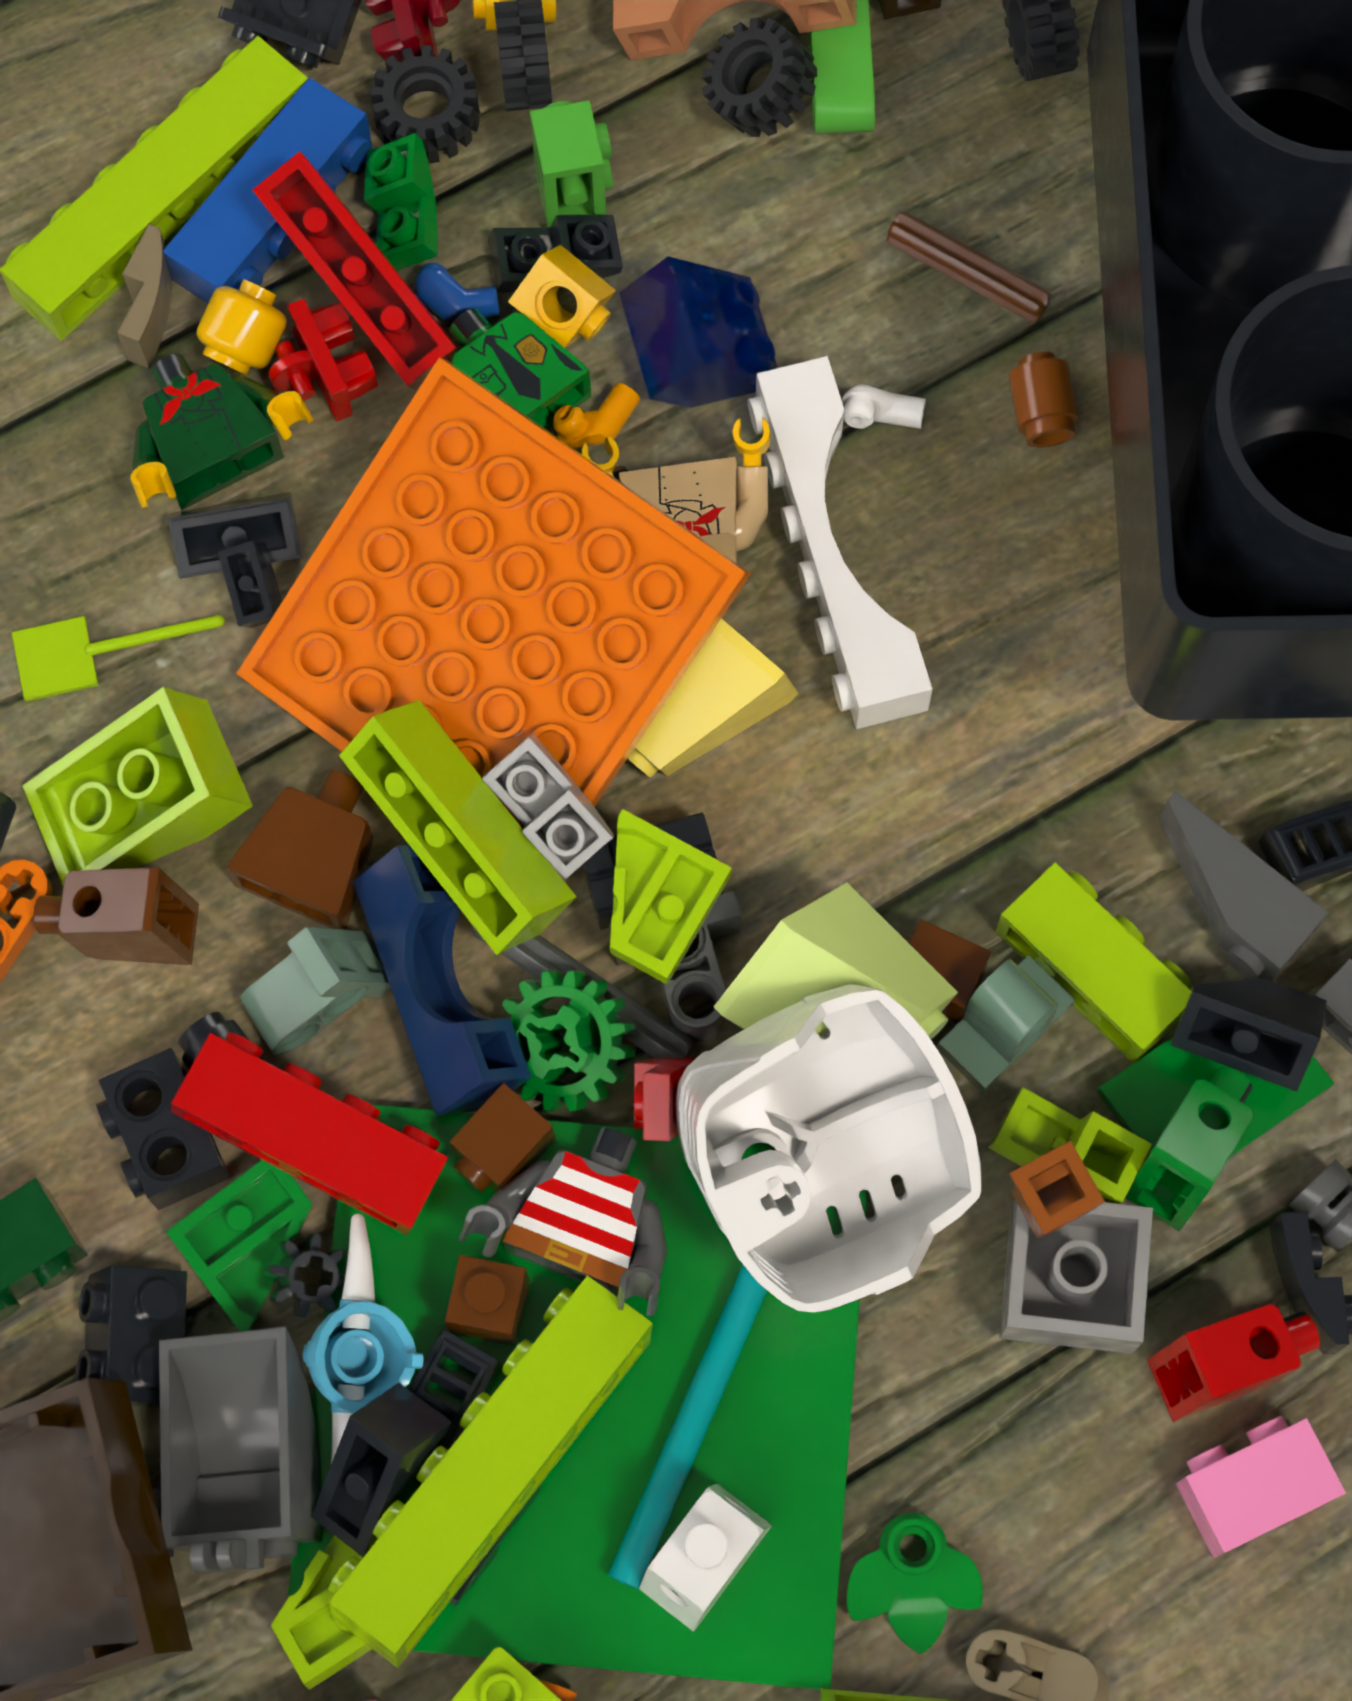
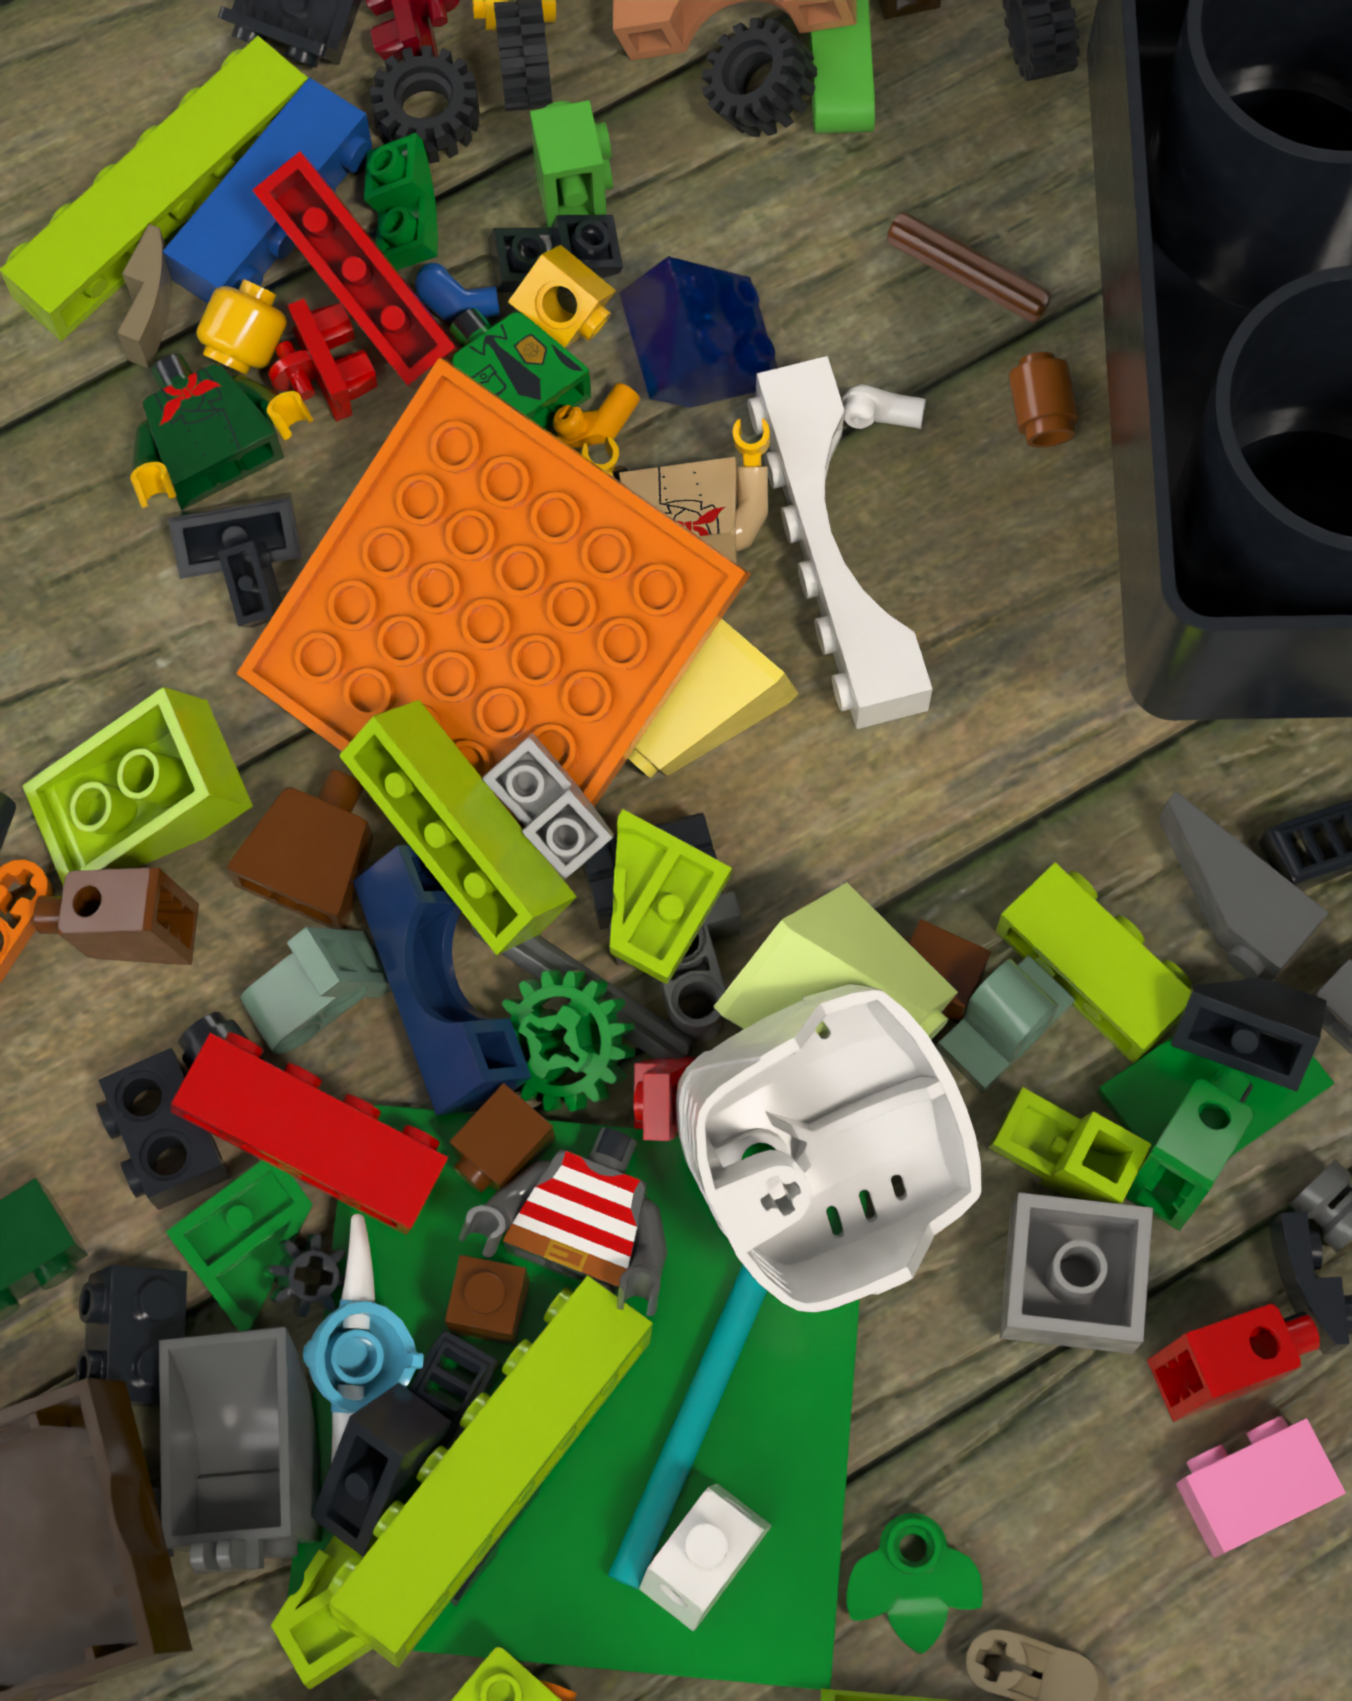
lime piece [11,615,225,702] -> none
dark orange brick [1009,1140,1105,1240] -> none

